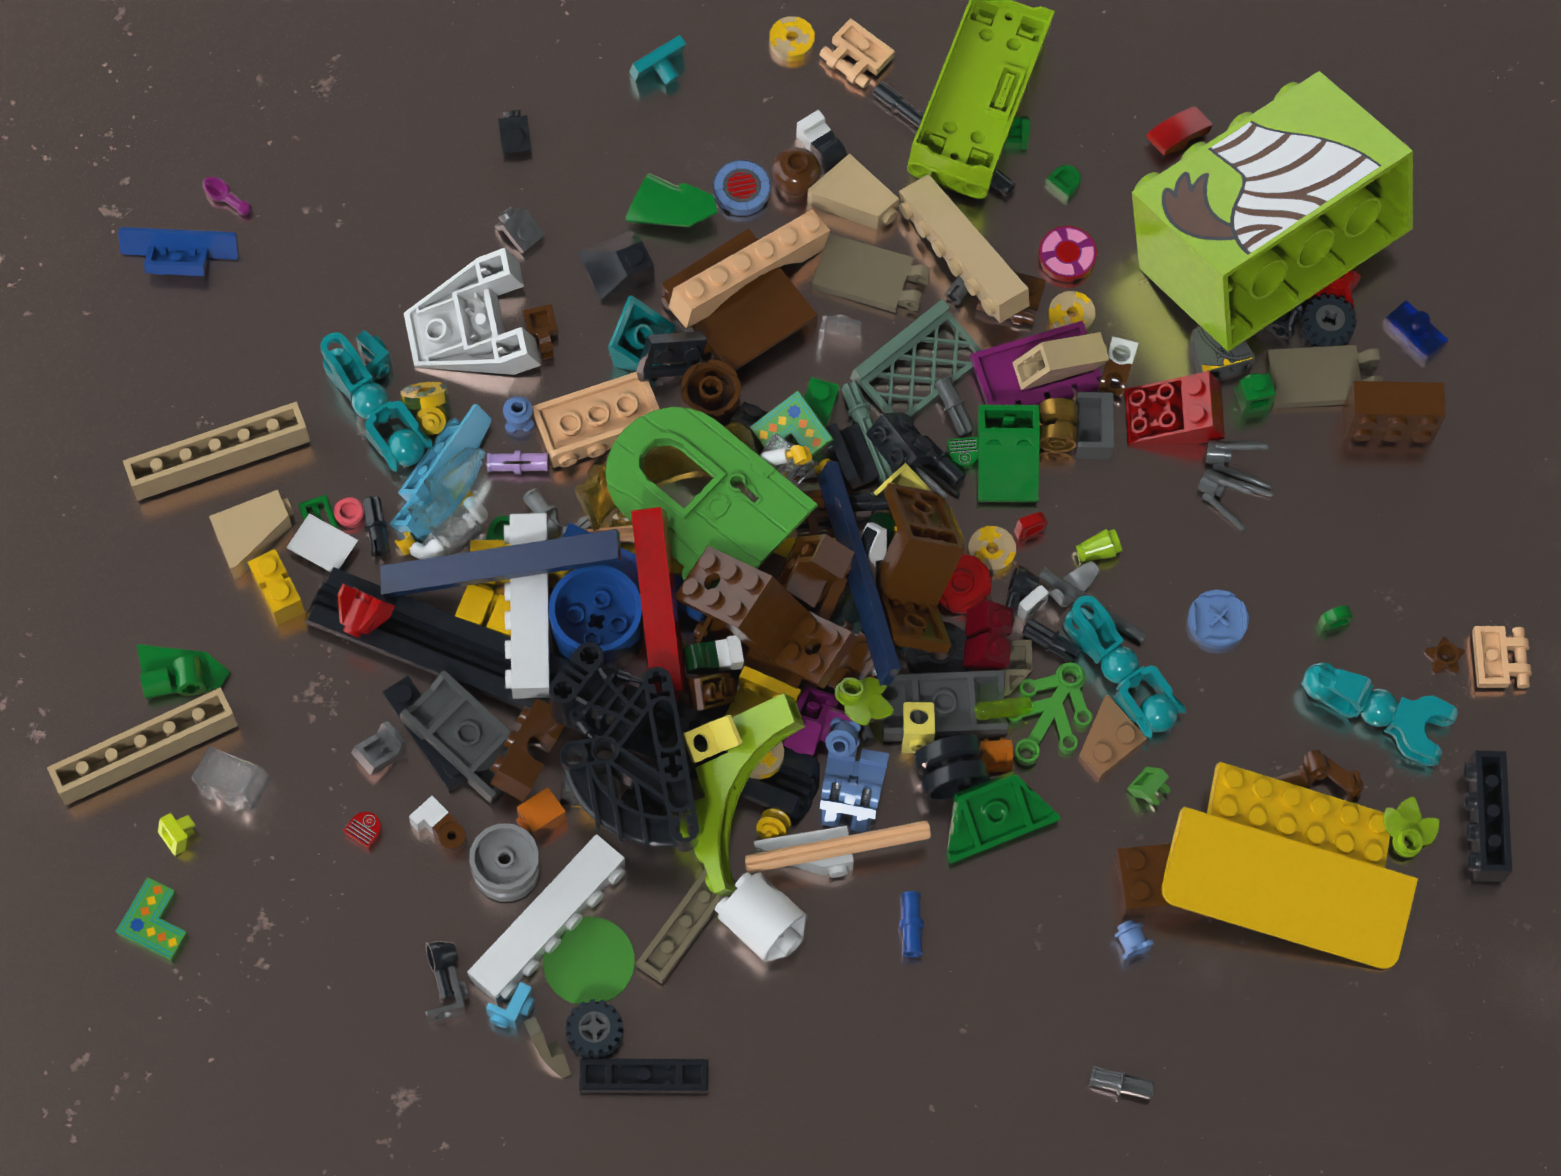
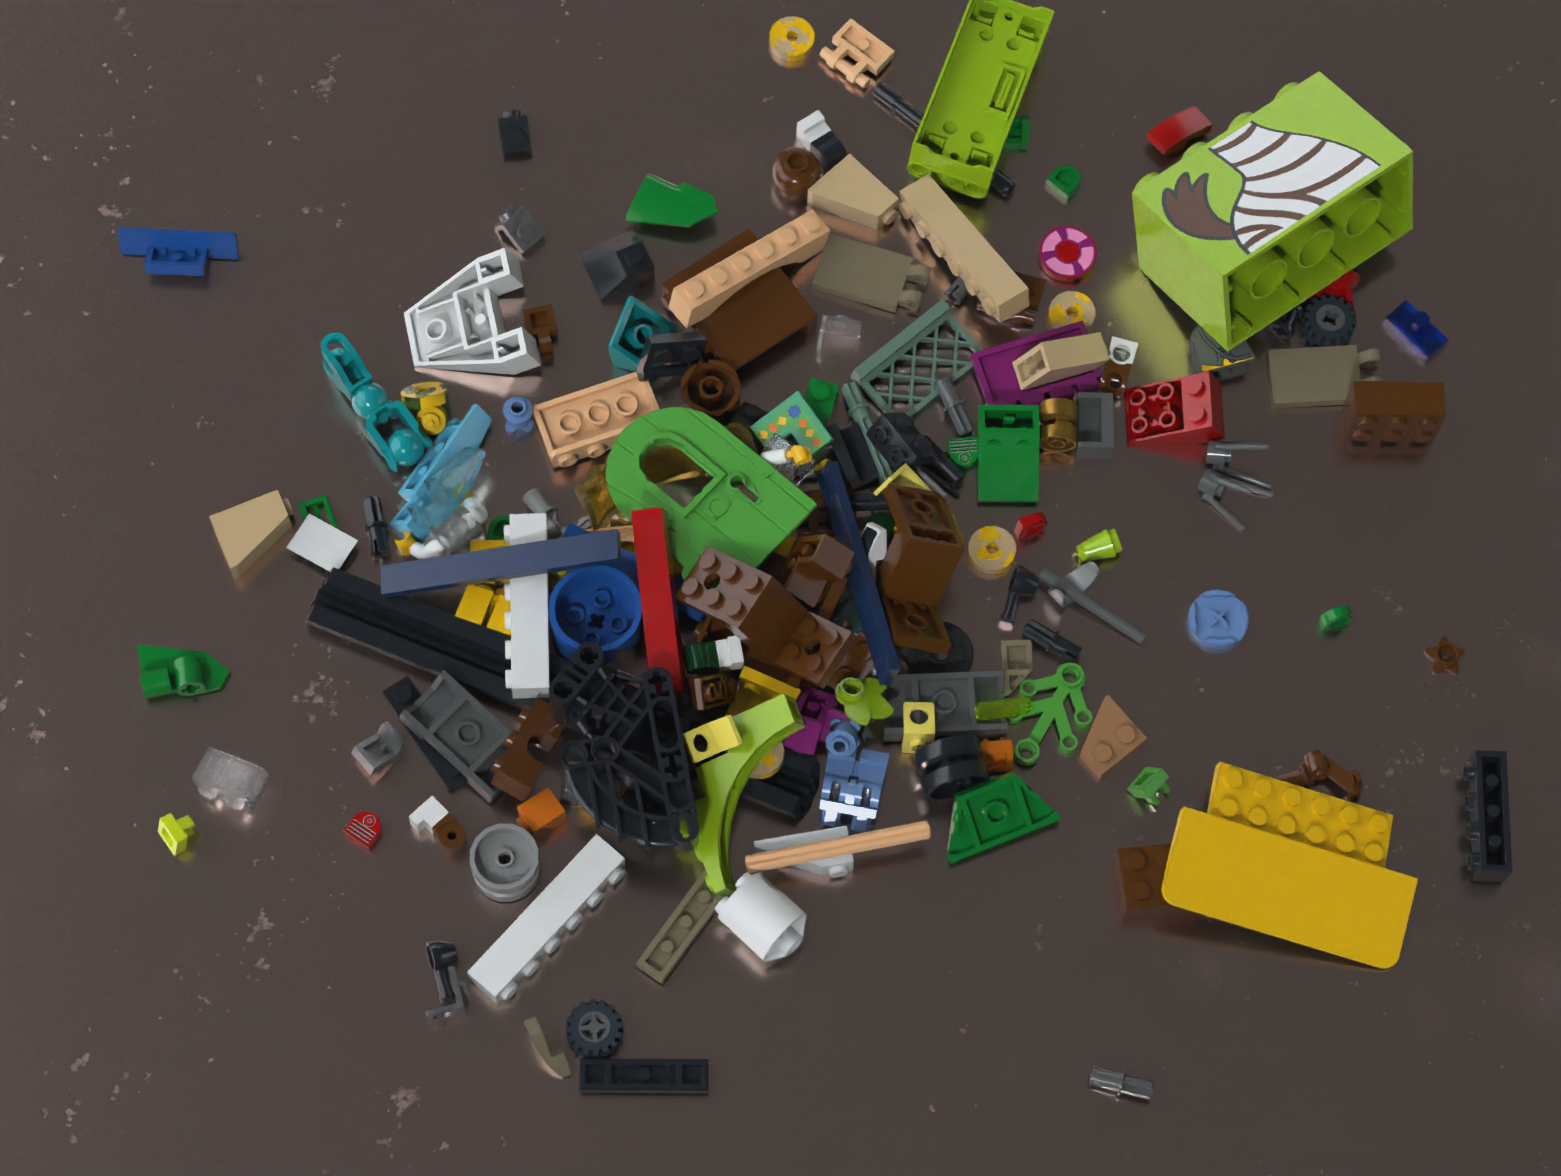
tan brick [47,687,238,806] -> none
bright green tile [116,877,188,962] -> none
tan brick [123,401,310,501] -> none
magenta piece [203,177,252,216] -> none
yellow piece [248,549,305,626] -> none
coral tile [334,497,365,529] -> none
red brick [338,584,395,638] -> none
teal bracket [356,330,392,381] -> none
medium azure bracket [486,982,535,1029] -> none
lavender pin [487,450,549,474] -> none
bright green sticker [543,917,635,1005] -> none
teal tile [629,35,686,86] -> none
tile [713,160,771,216] -> none
yellow wheel [756,808,791,839] -> none
blue pin [899,891,924,958] -> none
red tile [939,554,992,614] -> none
dark red piece [963,600,1014,671] -> none
white tile [1017,585,1049,622] -> none
teal piece [1063,595,1186,739] -> none
medium blue brick [1114,919,1154,961] -> none
green brick [1234,373,1276,415] -> none
teal piece [1301,662,1458,767] -> none
lime plate [1383,796,1439,858] -> none
light nougat plate [1472,626,1532,689] -> none

